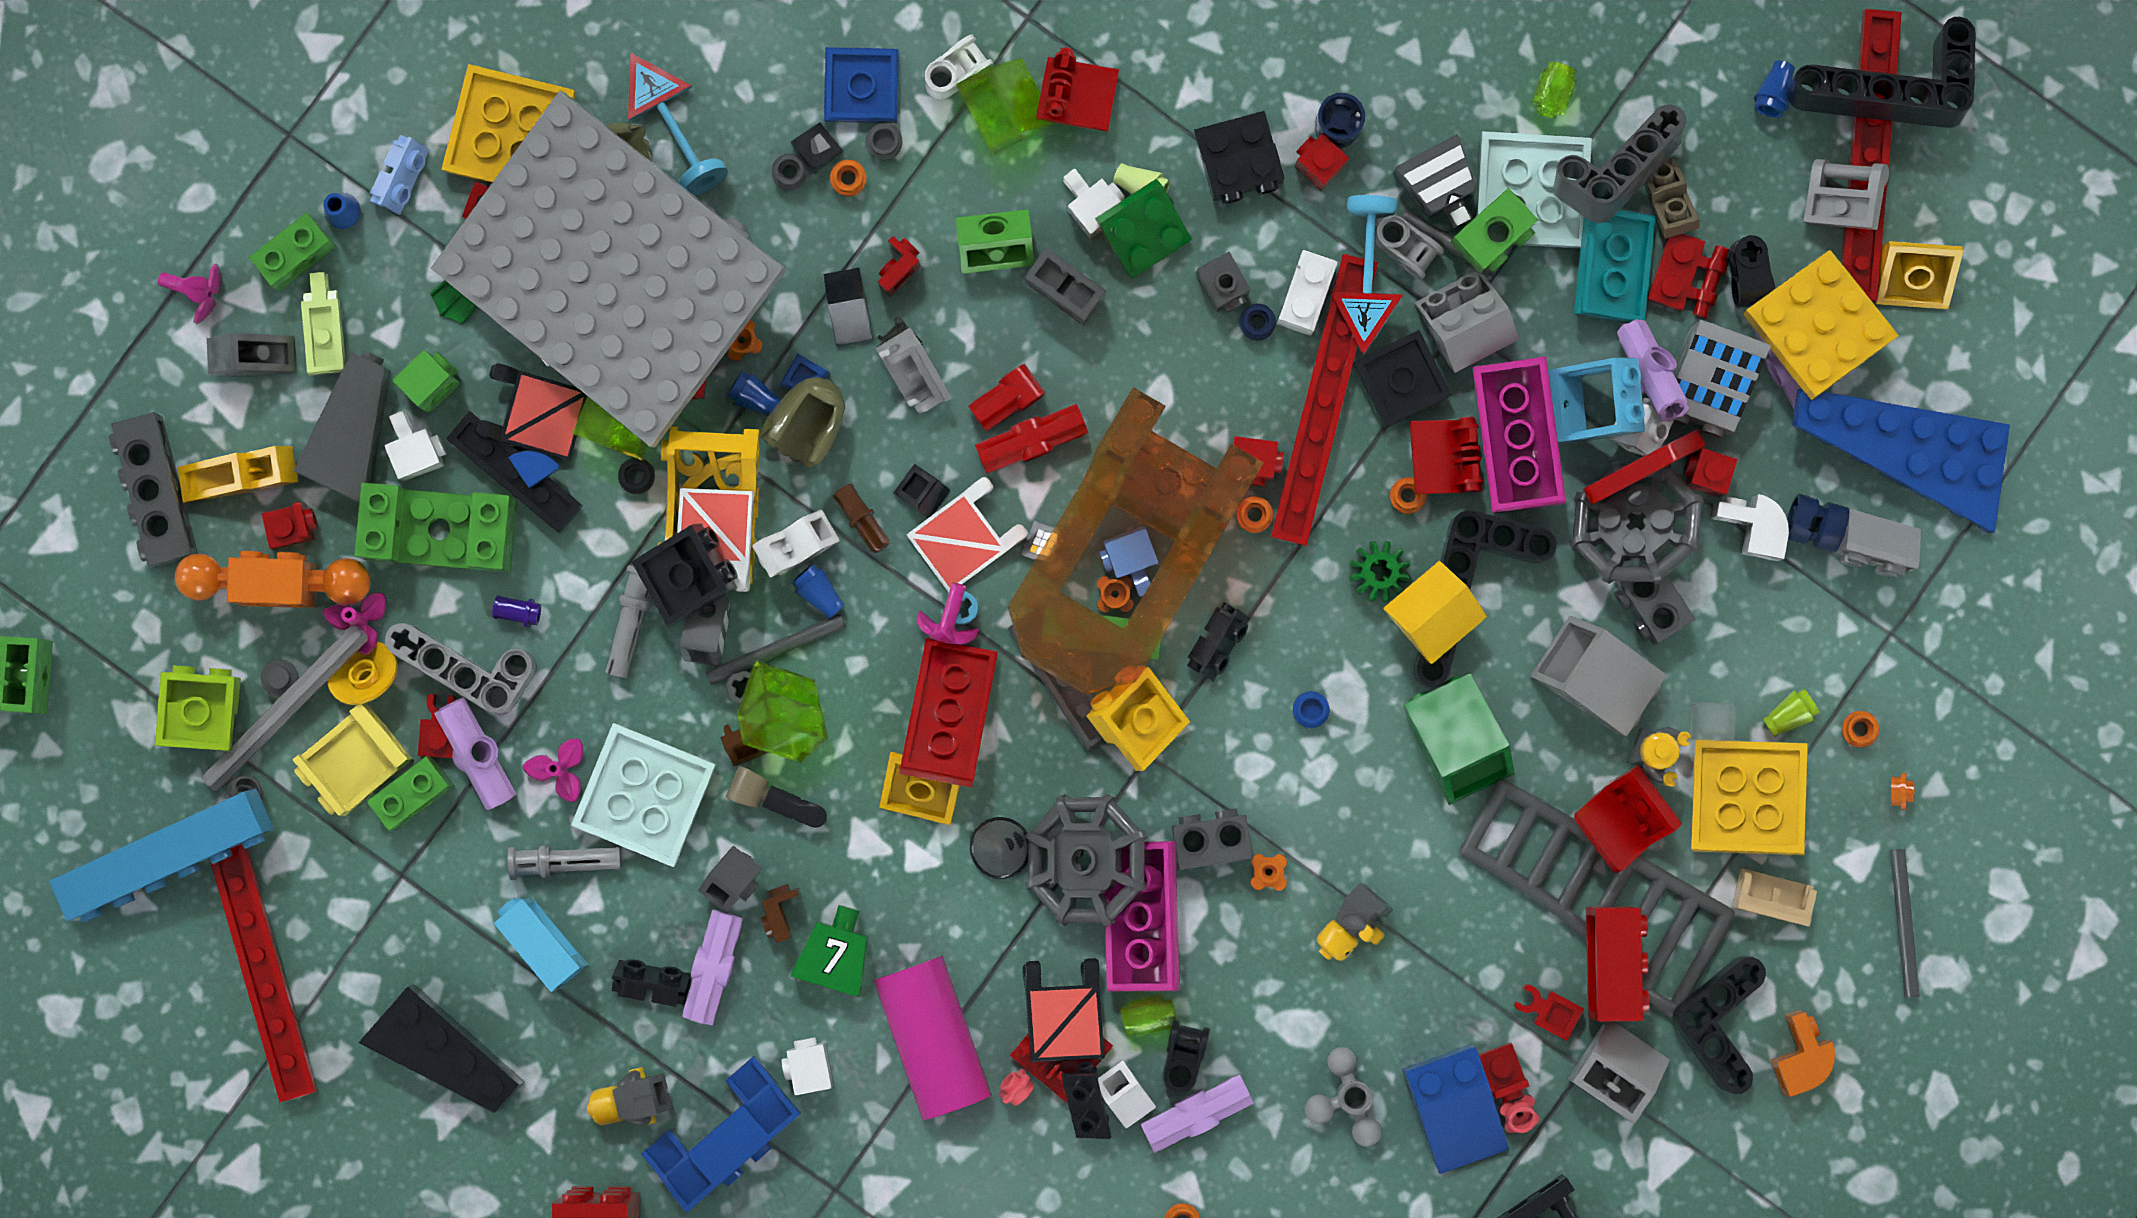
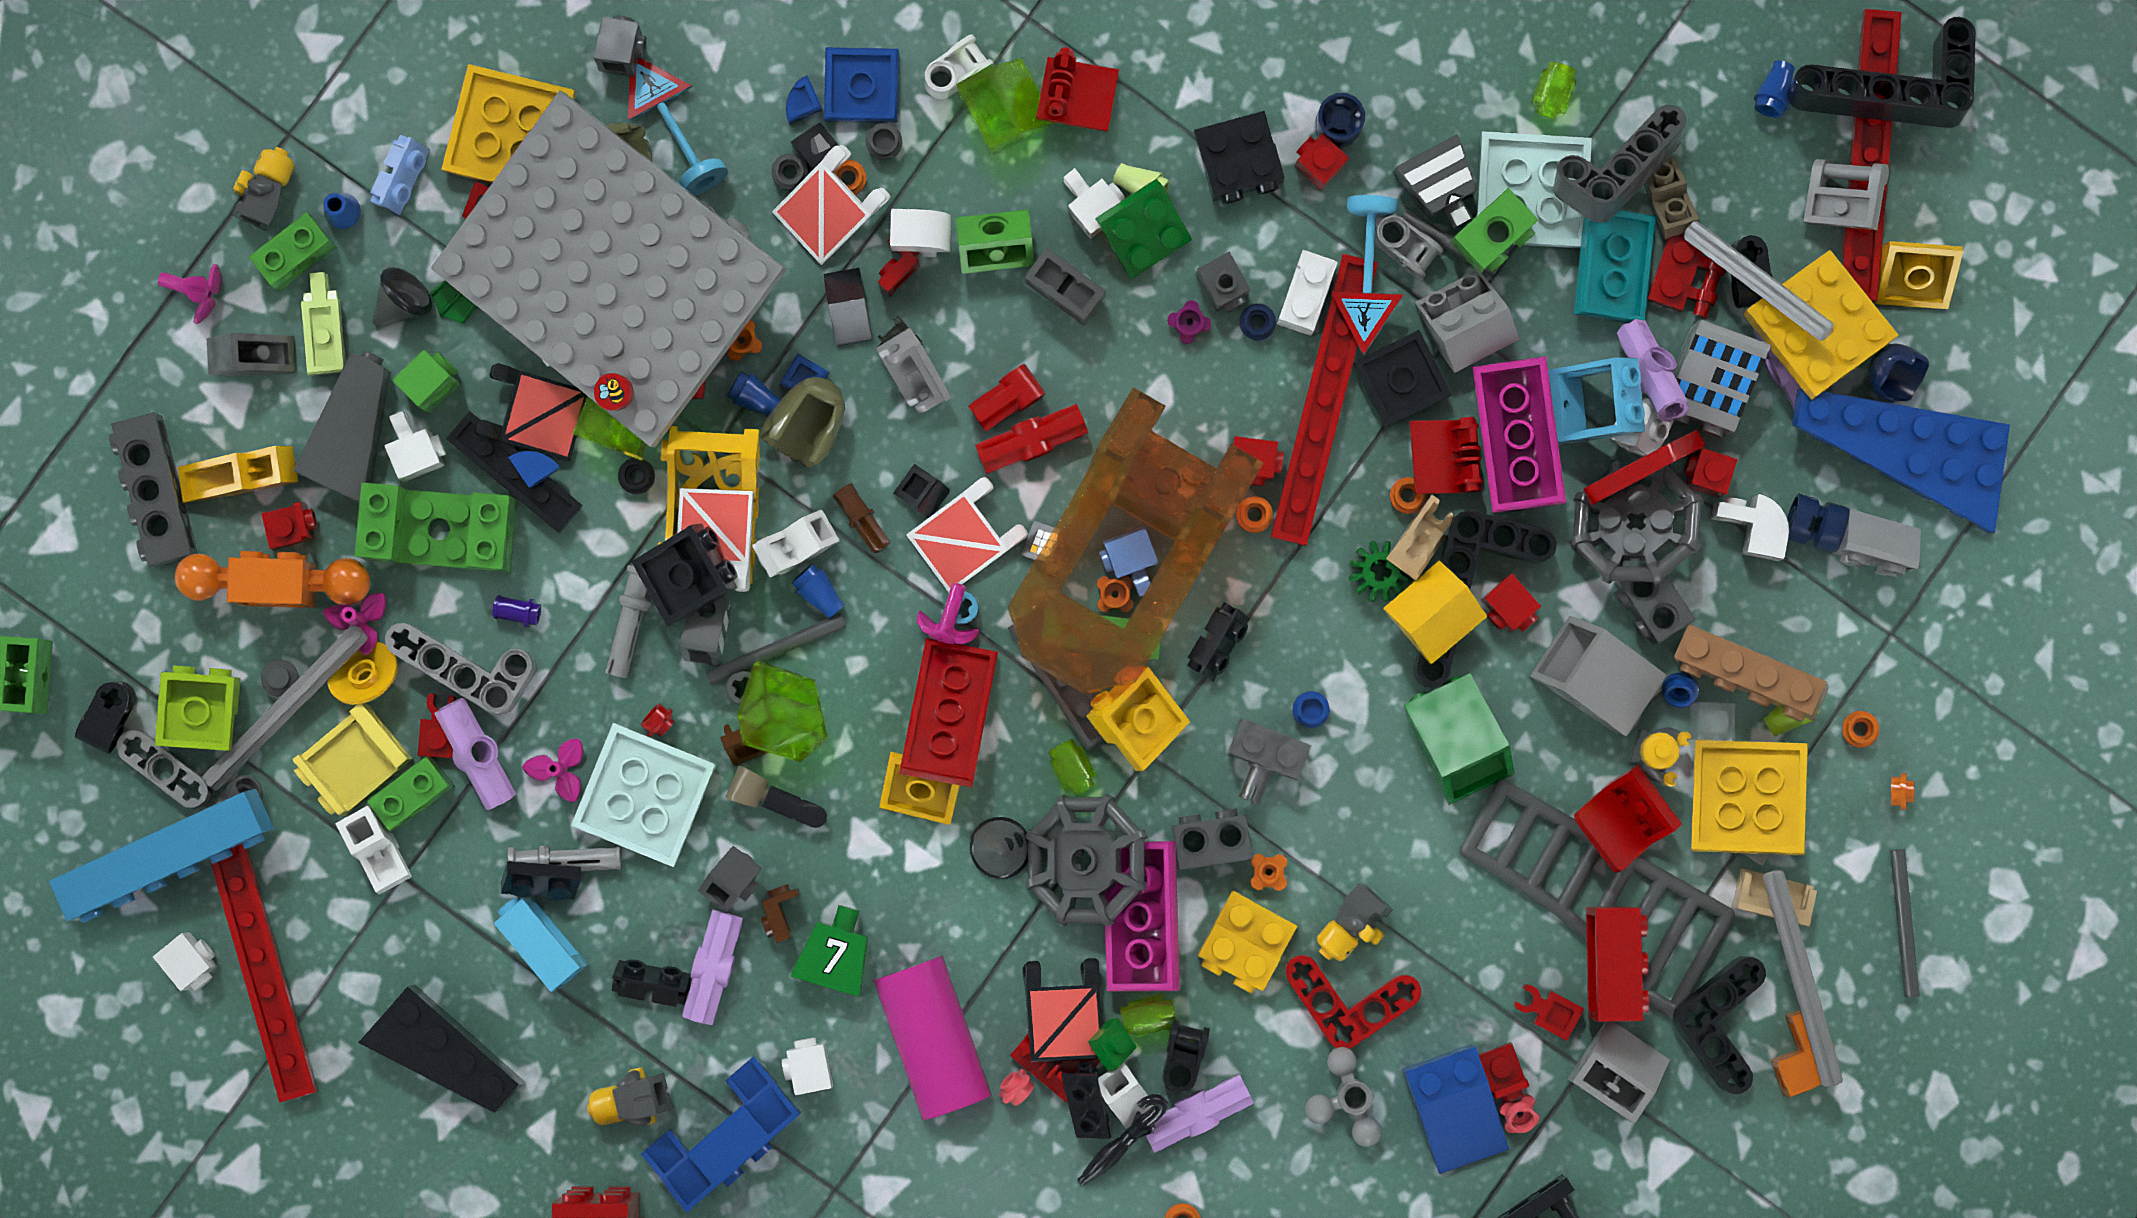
none -> black piece [75,681,136,754]
none -> light grey beam [116,730,212,808]
none -> white brick [153,932,217,991]
none -> piece [232,147,295,231]
none -> white brick [335,806,412,895]
none -> dark grey hat [373,267,432,327]
none -> black plate [501,861,581,900]
none -> brick [594,15,647,77]
none -> red tile [594,373,634,411]
none -> red plate [641,703,674,737]
none -> flag [772,145,891,265]
none -> blue tile [786,75,823,124]
none -> white brick [890,209,951,257]
none -> clear neon green brick [1048,739,1098,796]
none -> black piece [1077,1094,1168,1186]
none -> green plate [1088,1018,1137,1071]
none -> magenta plate [1167,300,1211,344]
none -> yellow plate [1197,890,1297,994]
none -> flat silver brick [1227,718,1312,805]
none -> red beam [1285,955,1421,1049]
none -> tan hinge [1386,495,1454,580]
none -> red brick [1480,573,1541,633]
none -> blue plate [1662,673,1699,708]
none -> medium nougat brick [1674,624,1829,722]
none -> light grey axle [1684,221,1834,341]
none -> light grey axle [1763,870,1843,1087]
none -> dark blue hair [1868,343,1929,403]

